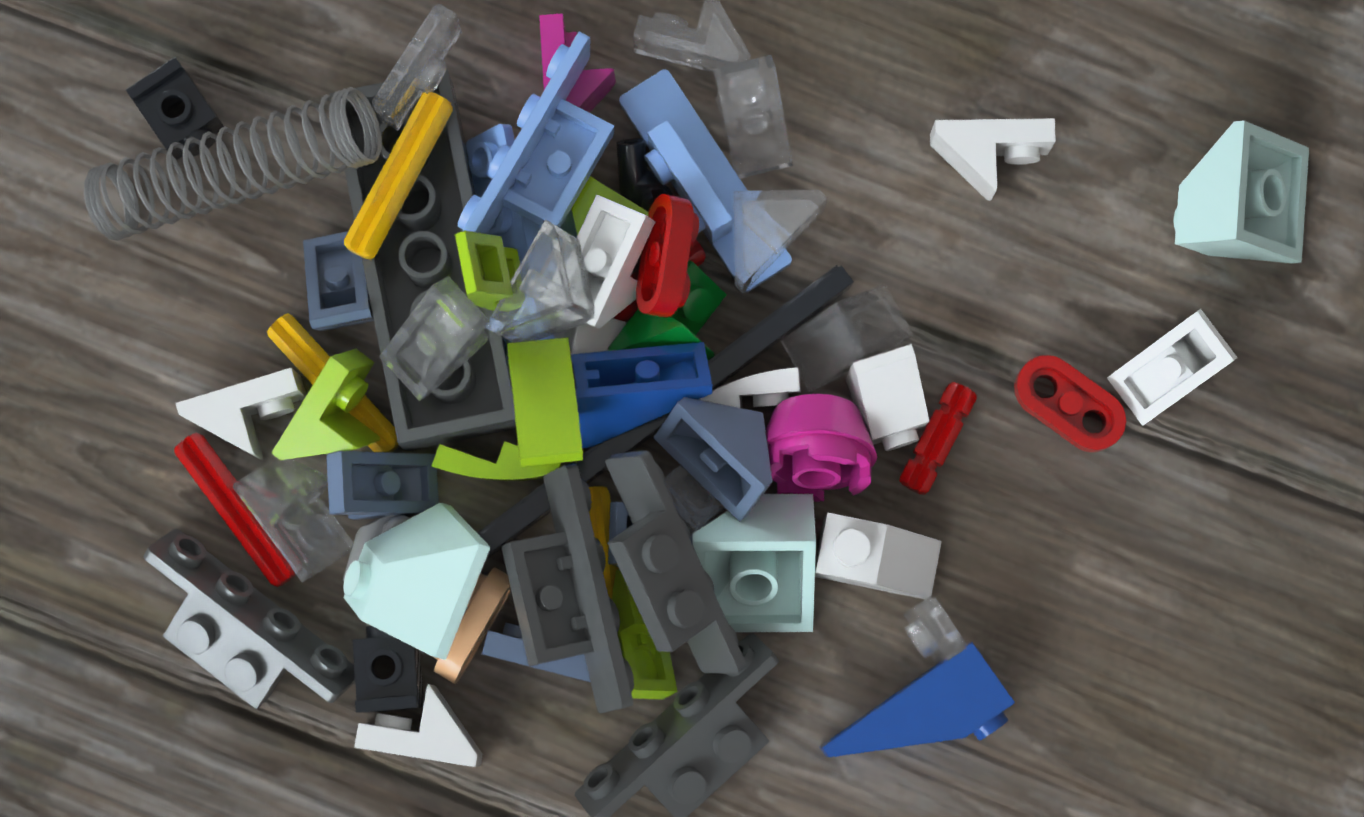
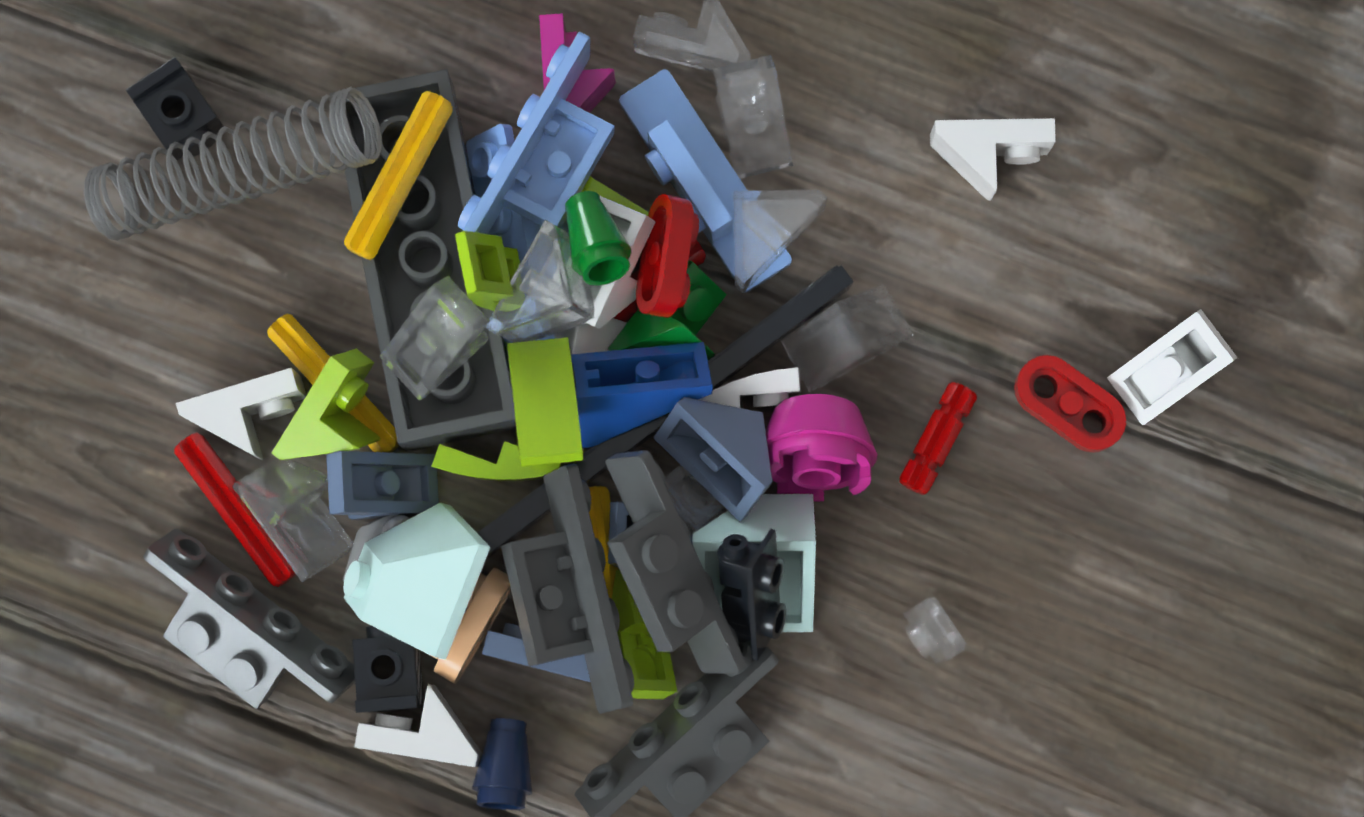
sand blue slope [303,231,374,331] -> none
clear plate [372,3,462,131] -> none
black arm [616,138,673,212] -> none
white slope [815,512,942,600] -> none
blue slope [819,642,1015,757] -> none
white slope [846,344,929,451] -> none
light aqua slope [1174,121,1309,263] -> none
none -> dark blue cone [472,718,532,810]
none -> green cone [565,191,631,286]
none -> black hinge [717,529,787,661]

